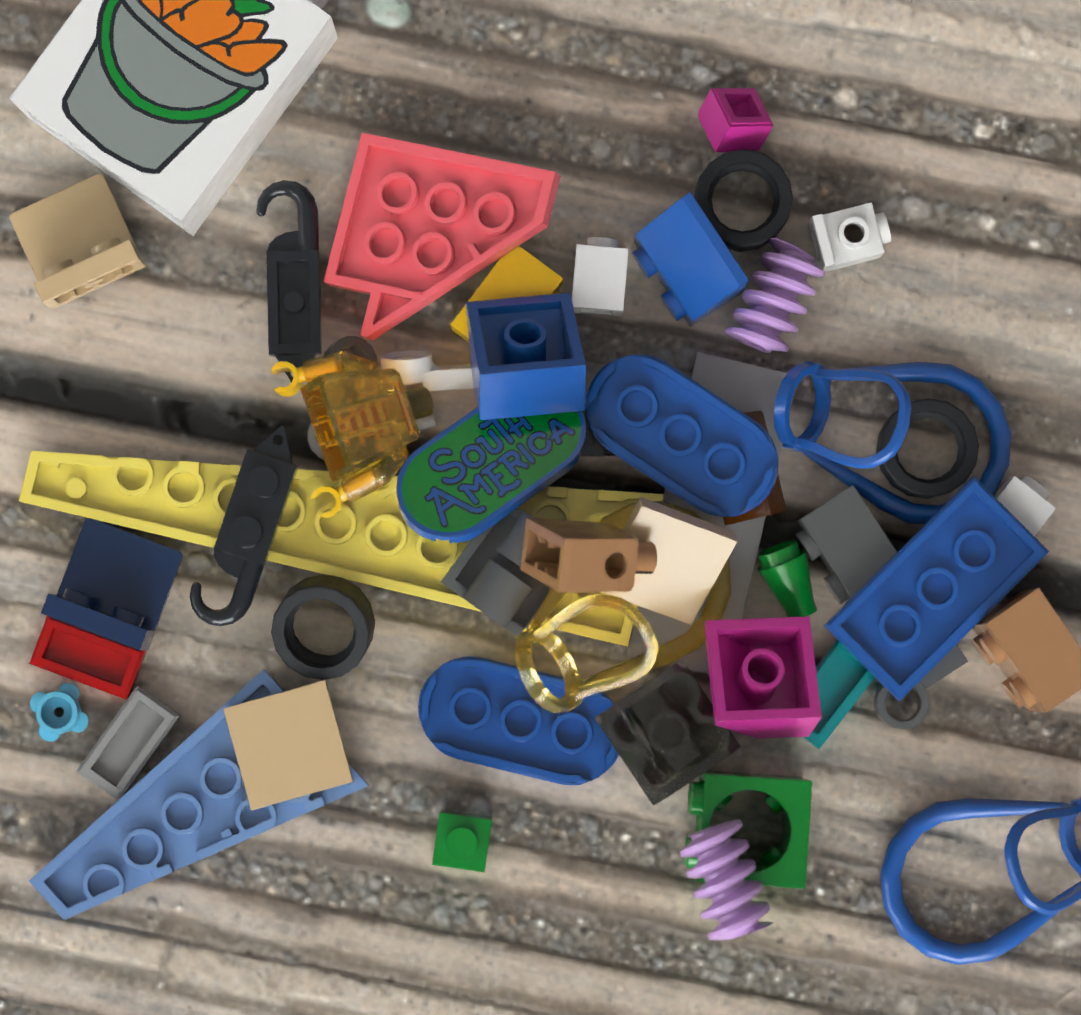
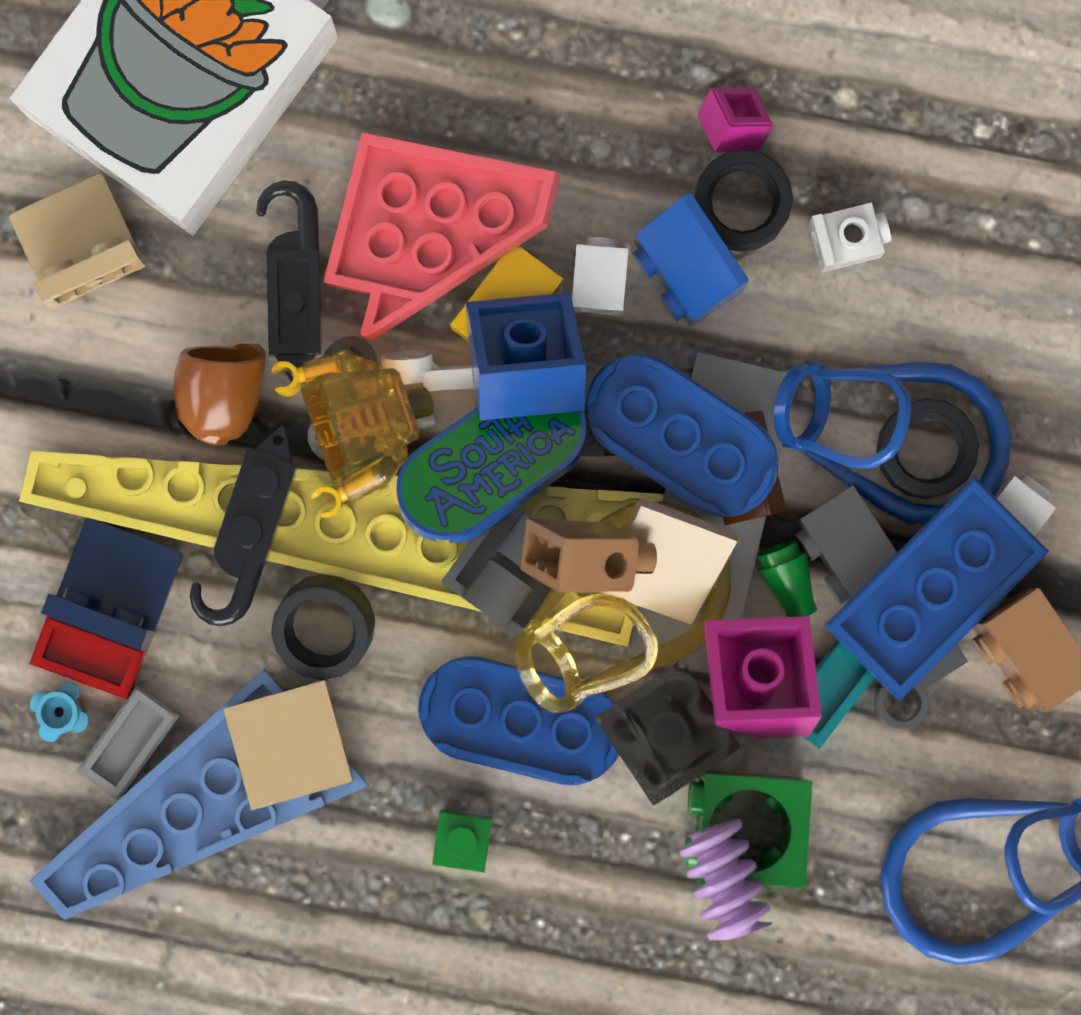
lavender piece [725,238,826,353] -> none
none -> dark orange piece [173,343,266,445]

